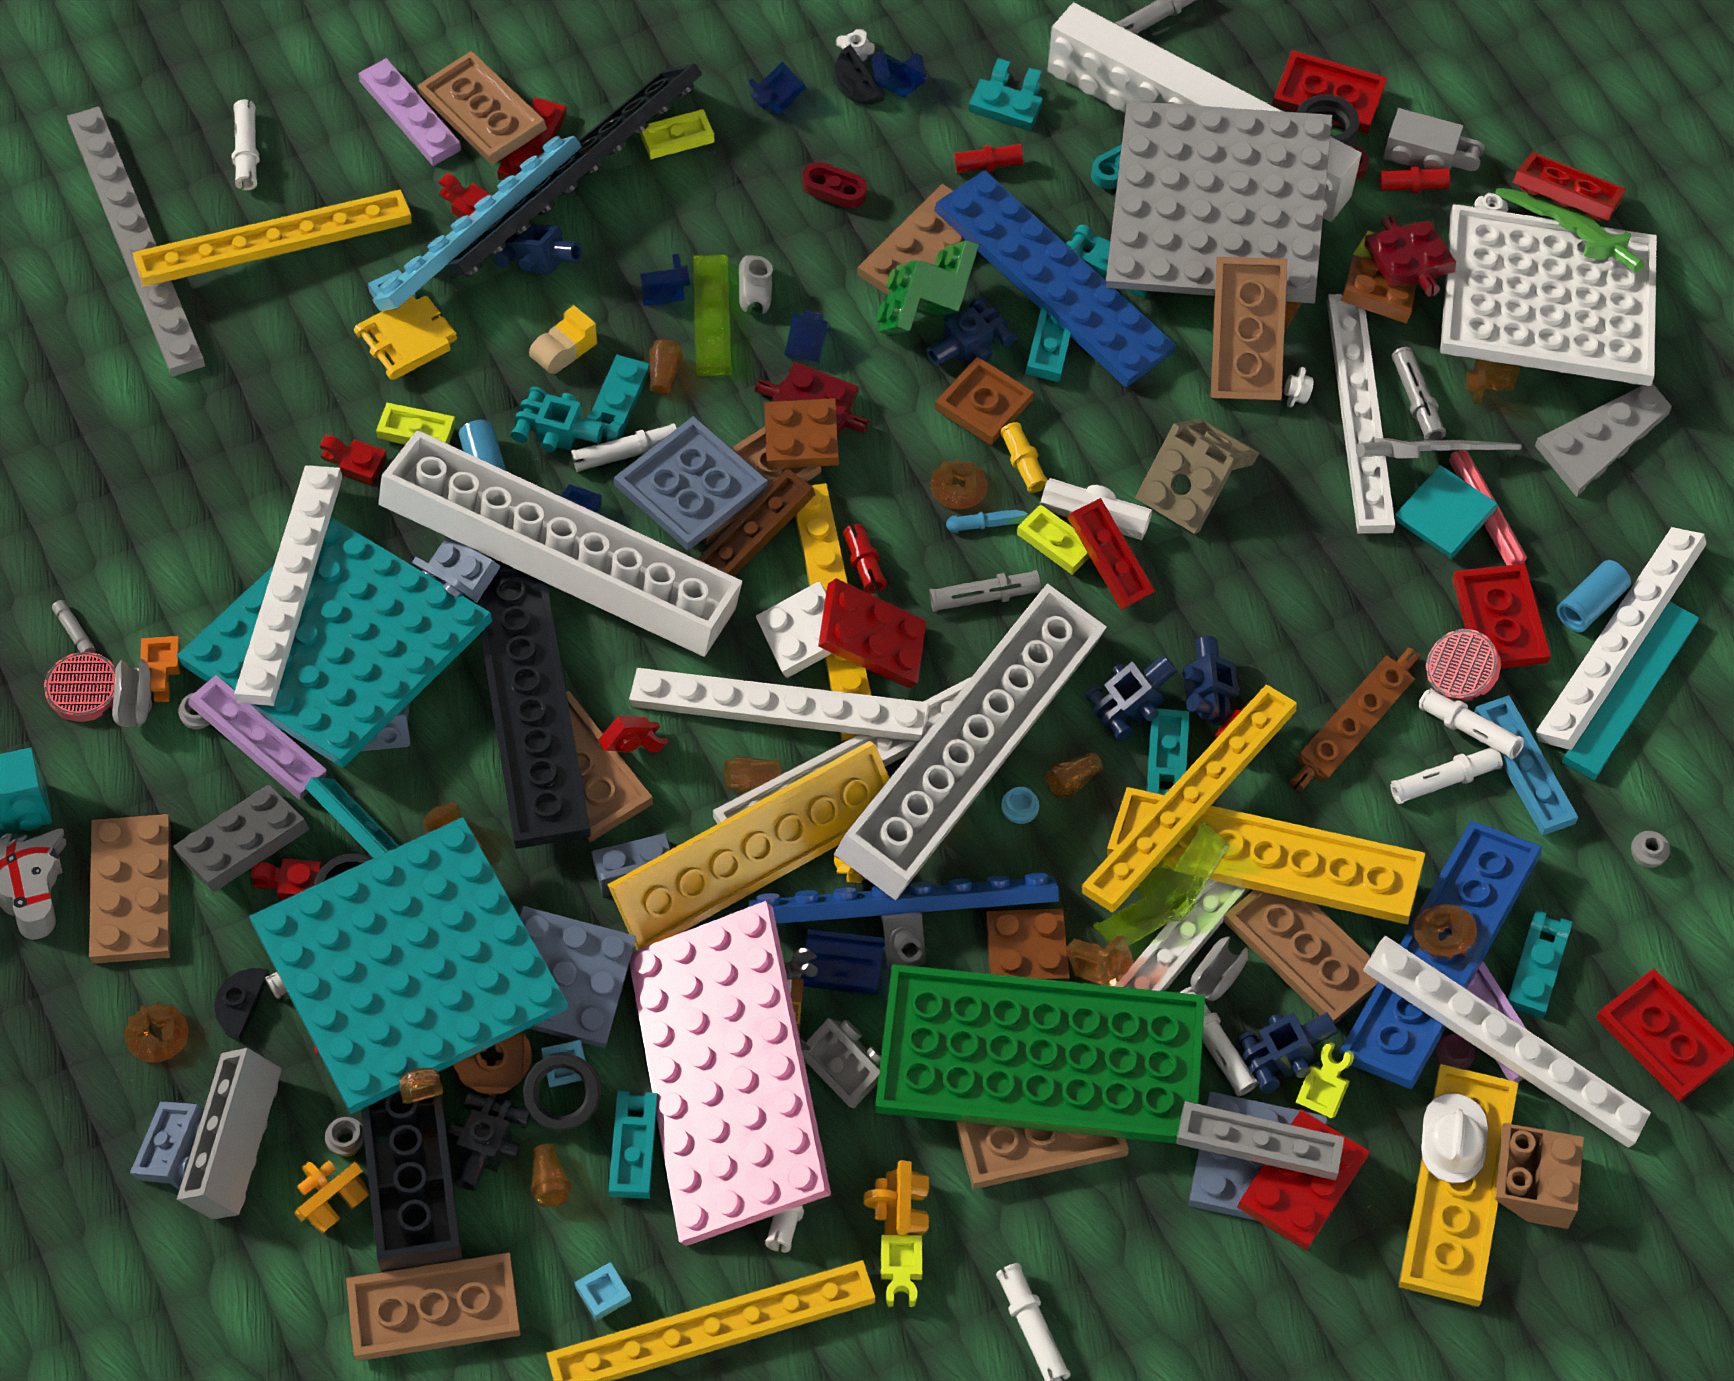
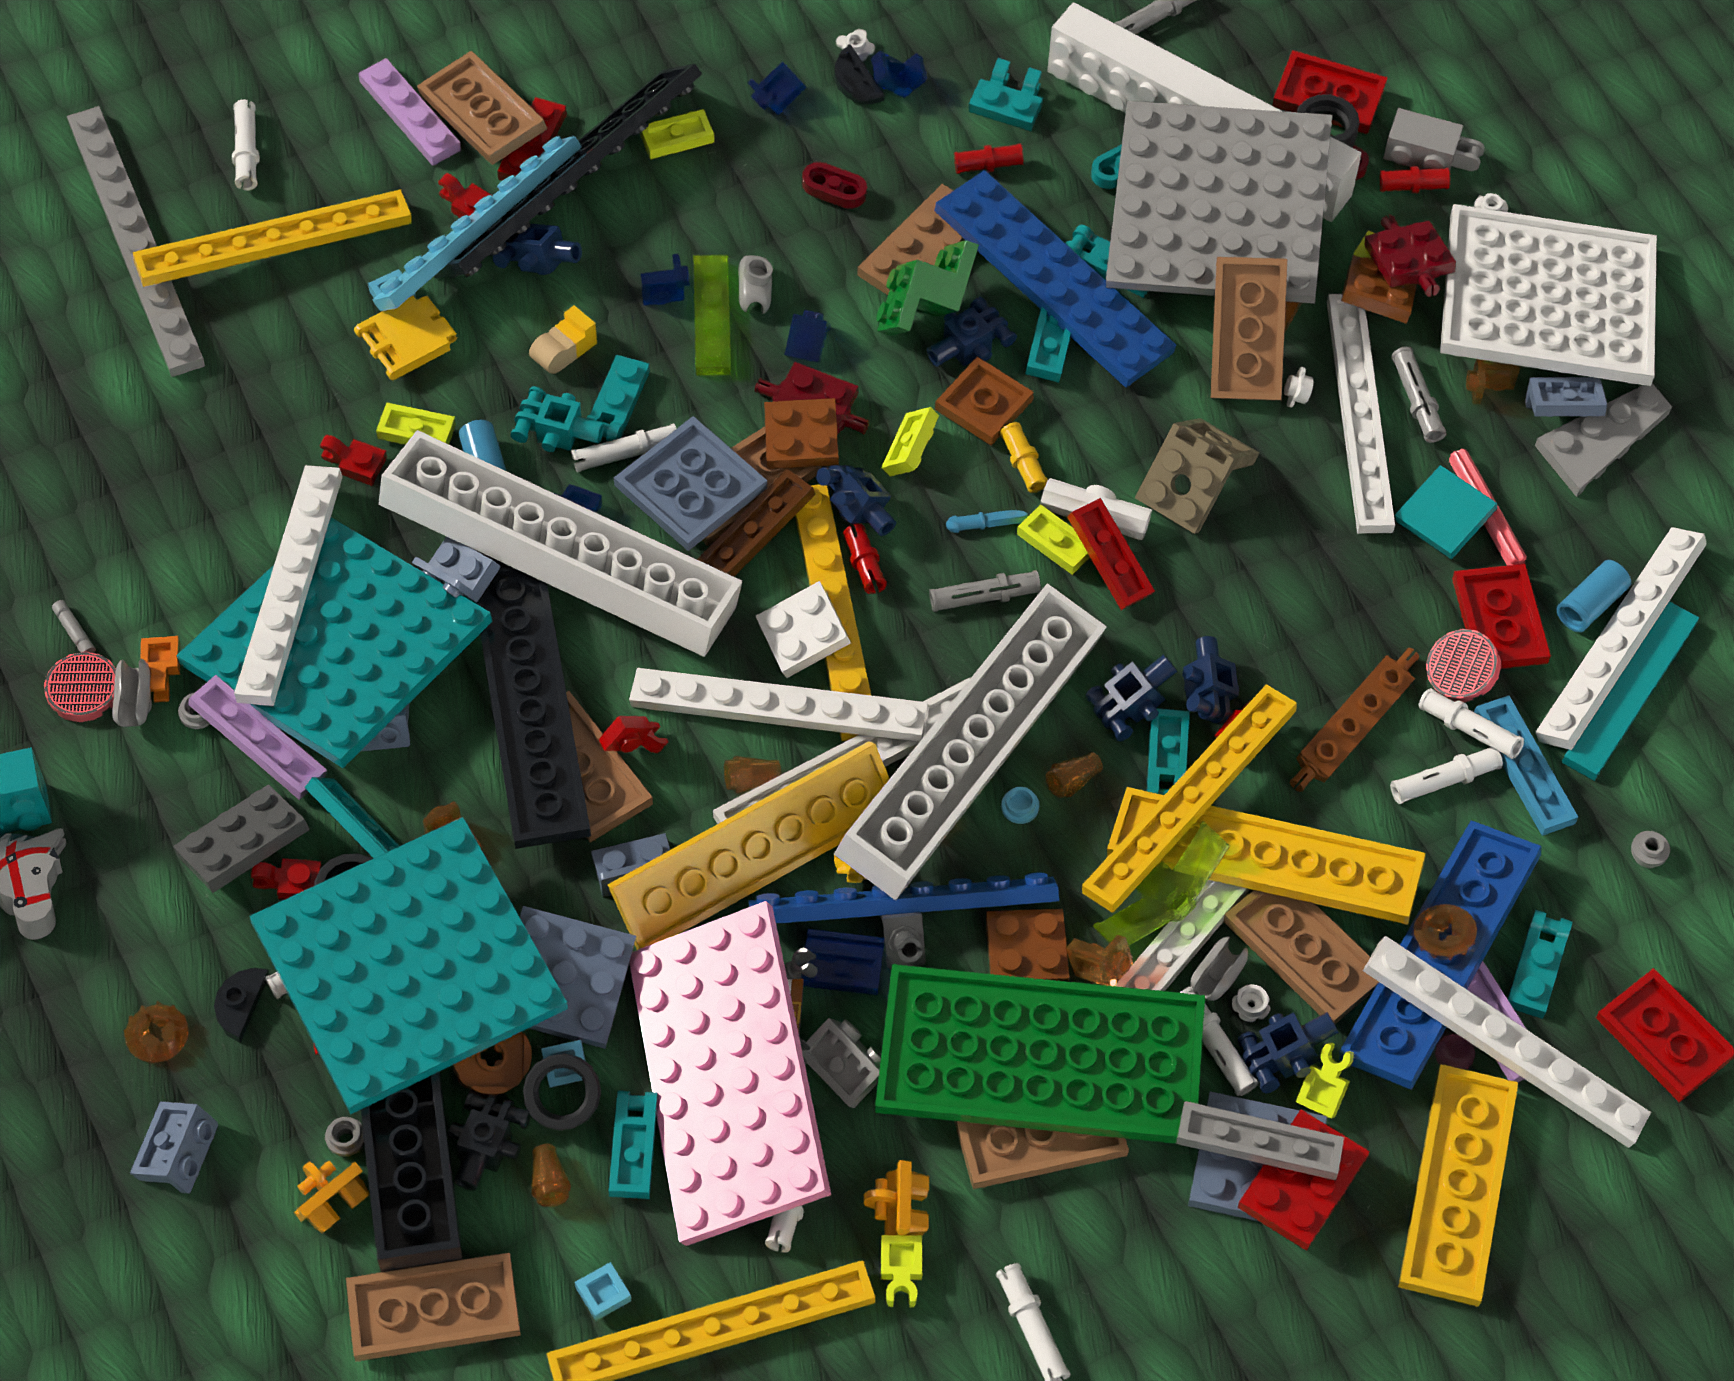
medium nougat plate [89,814,171,964] -> none
light grey brick [177,1048,282,1219] -> none
clear orange tile [399,1068,443,1104] -> none
clear orange cone [649,339,683,394] -> none
red plate [818,578,926,689] -> none
clear orange gear [930,458,988,509] -> none
light grey sword [1356,438,1522,458] -> none
white piece [1421,1094,1488,1183] -> none
bright green sword [1495,188,1644,273] -> none
medium nougat slope [1495,1123,1584,1229] -> none
red plate [1513,151,1626,220] -> none
none -> dark blue piece [816,465,896,536]
none -> neon yellow plate [881,407,939,477]
none -> white plate [1232,984,1270,1022]
none -> sand blue bracket [1525,377,1607,417]

